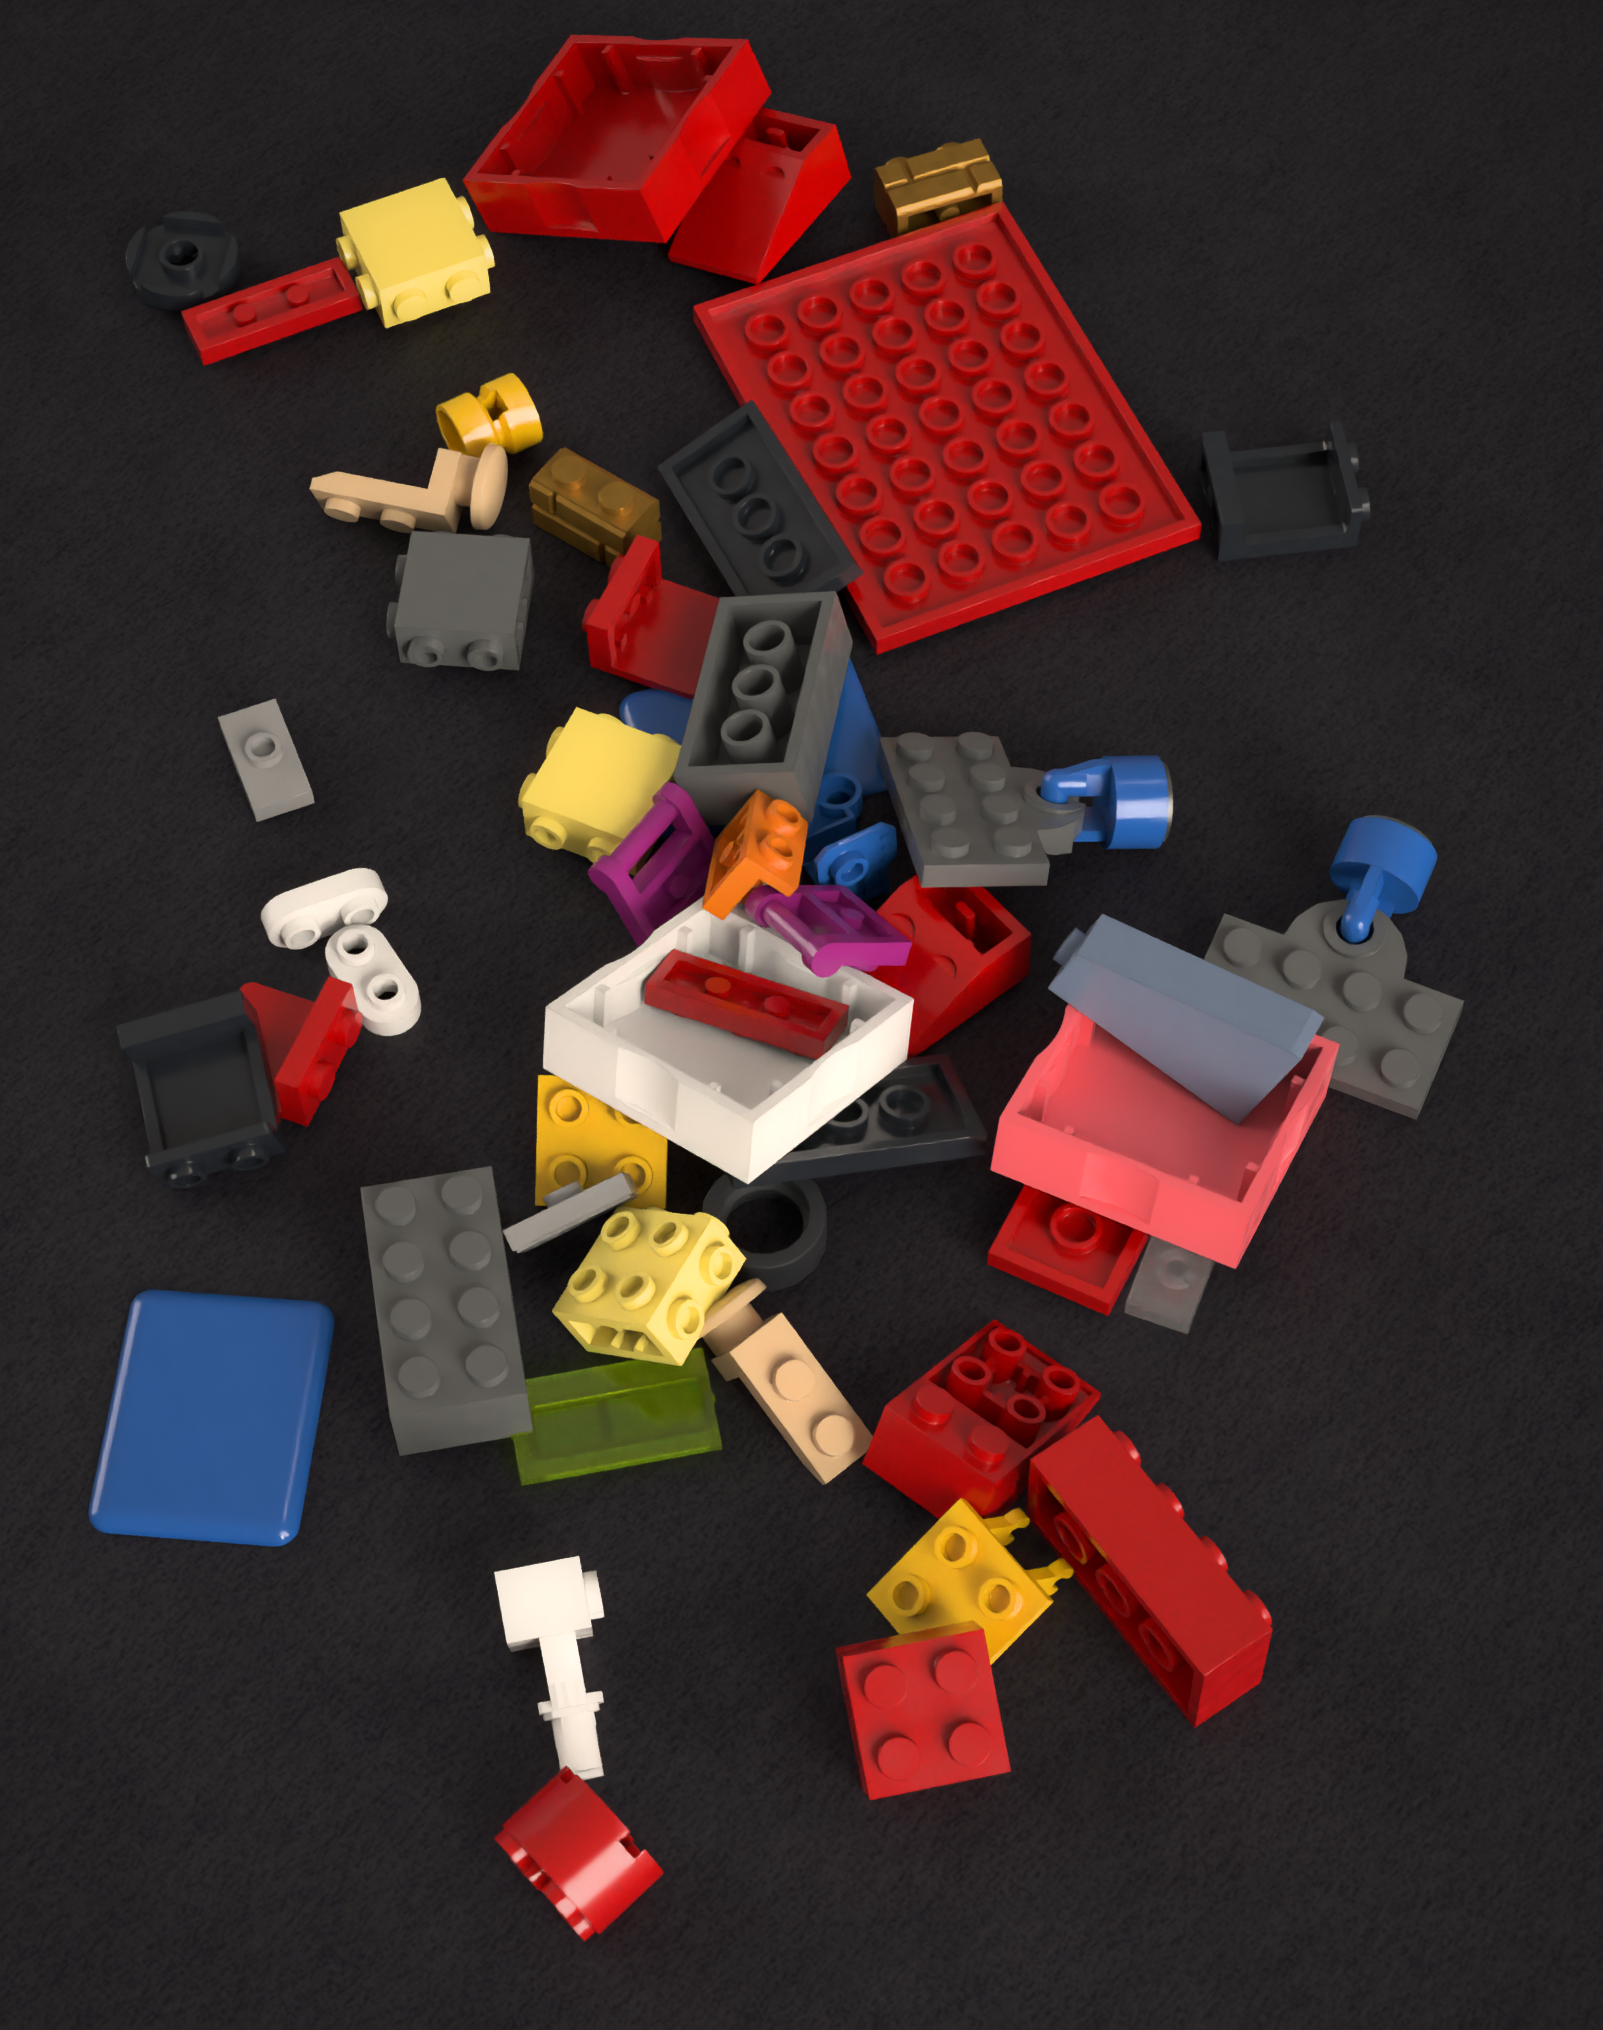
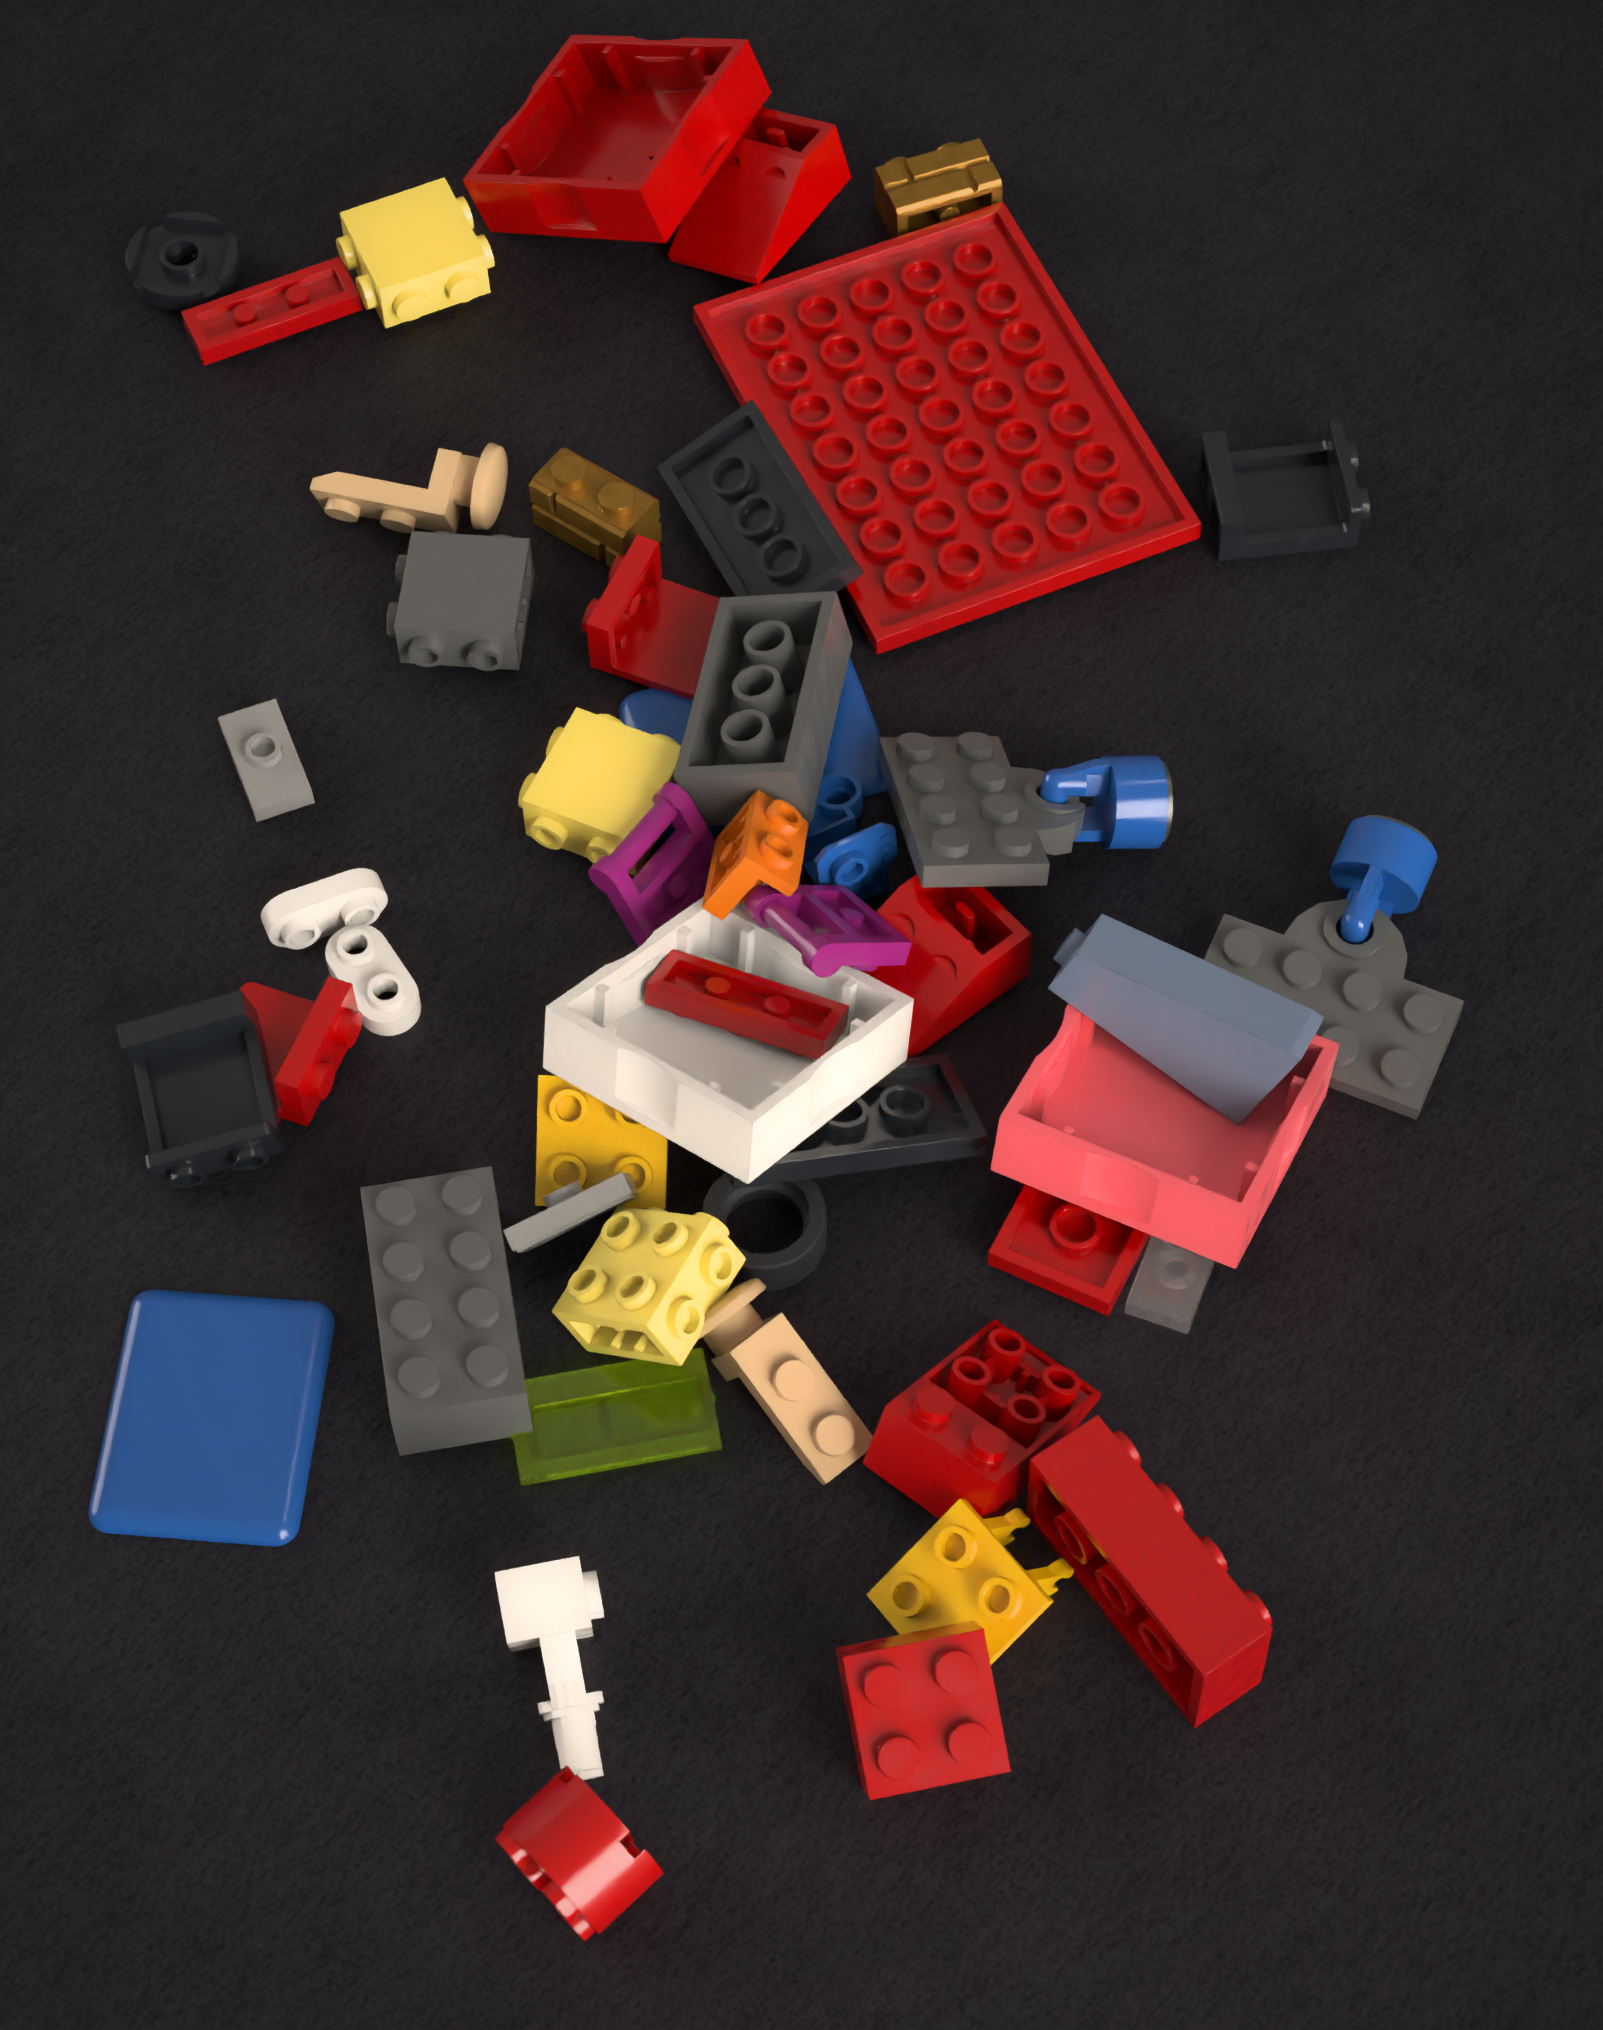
yellow wheel [436,373,543,458] -> none

